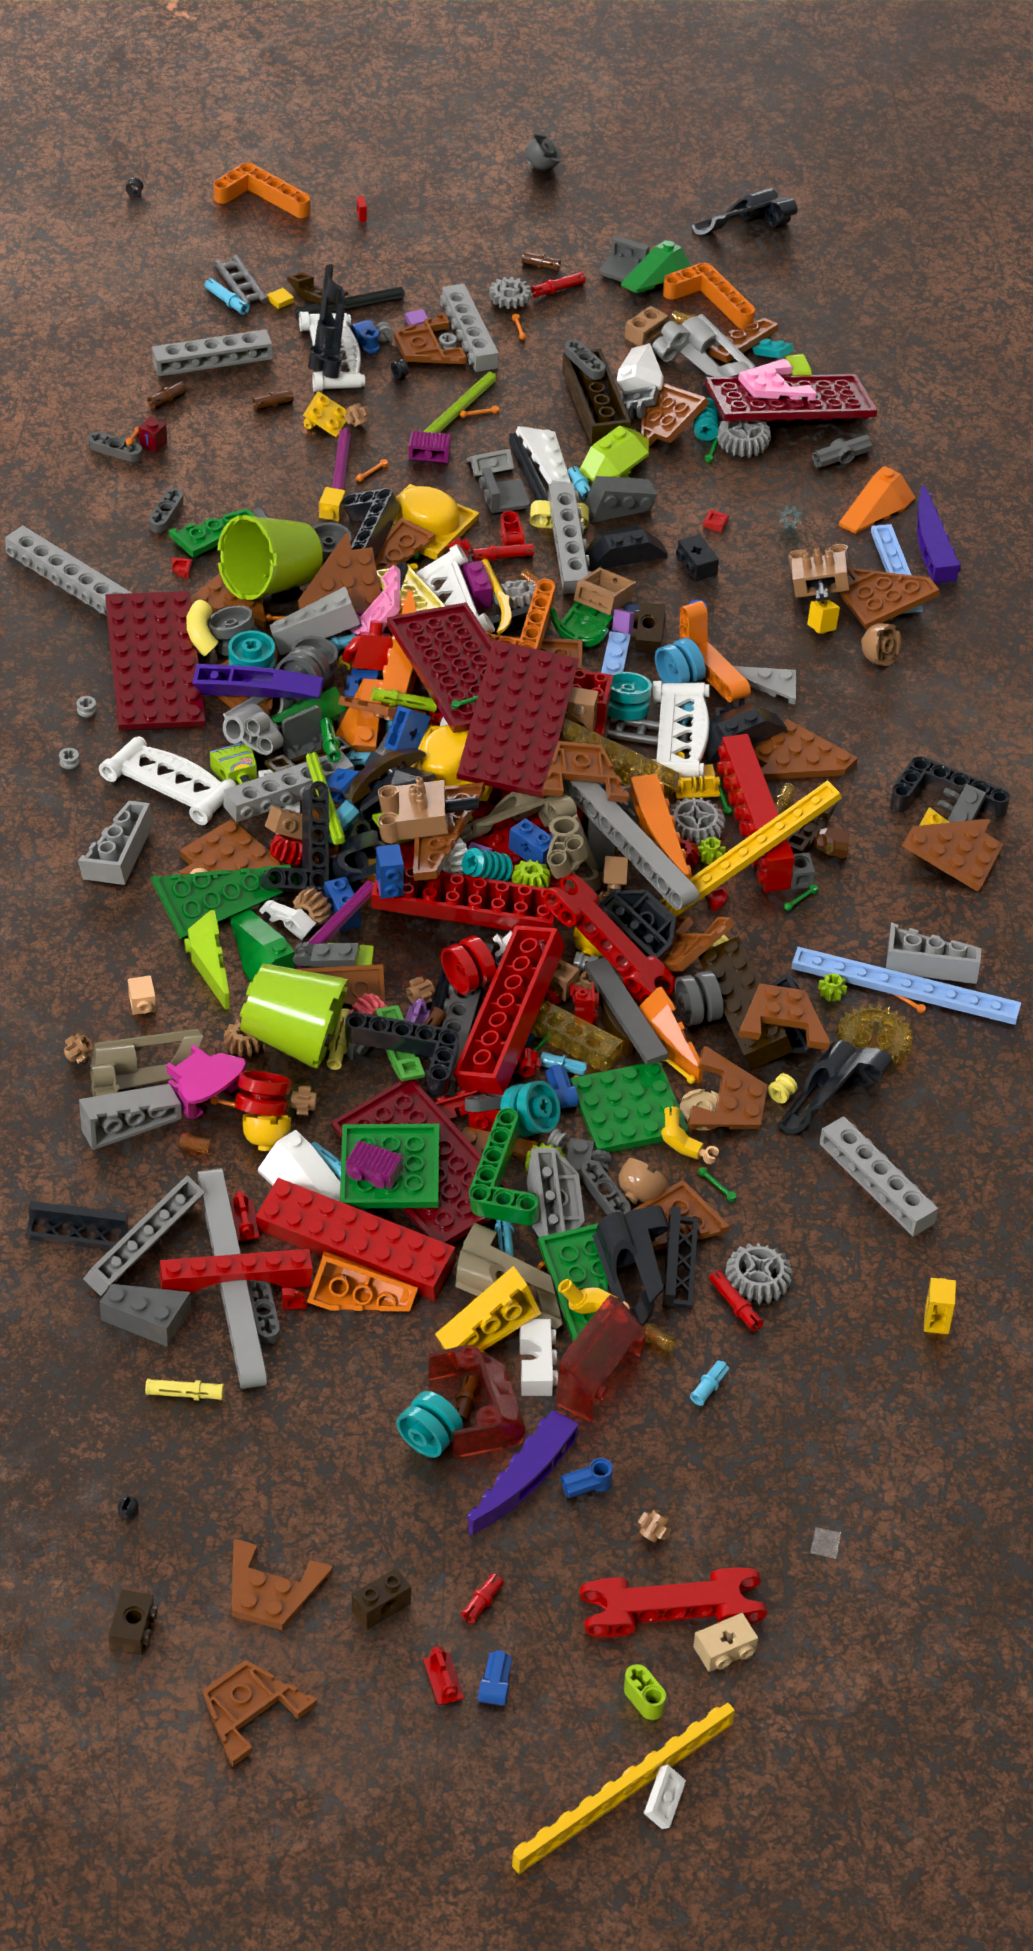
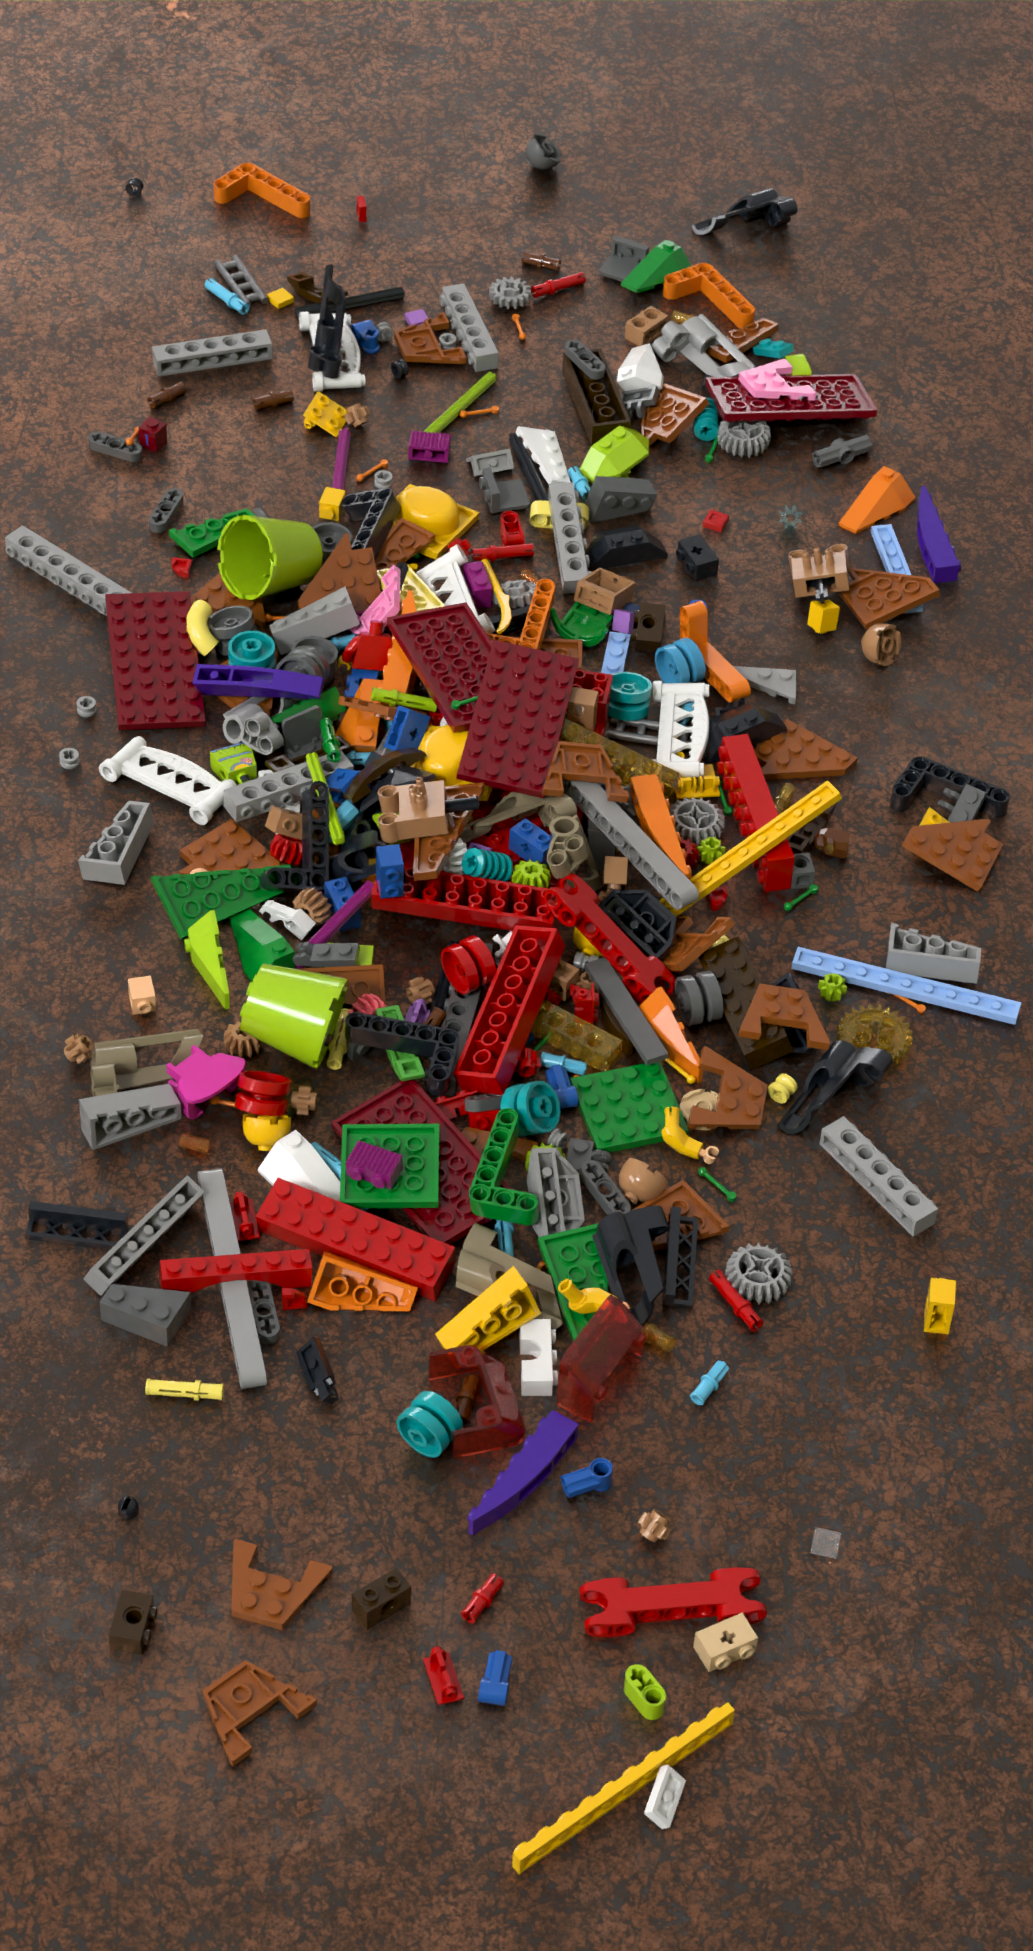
none -> black hinge [296,1337,339,1405]
none -> light grey bush [374,470,393,489]

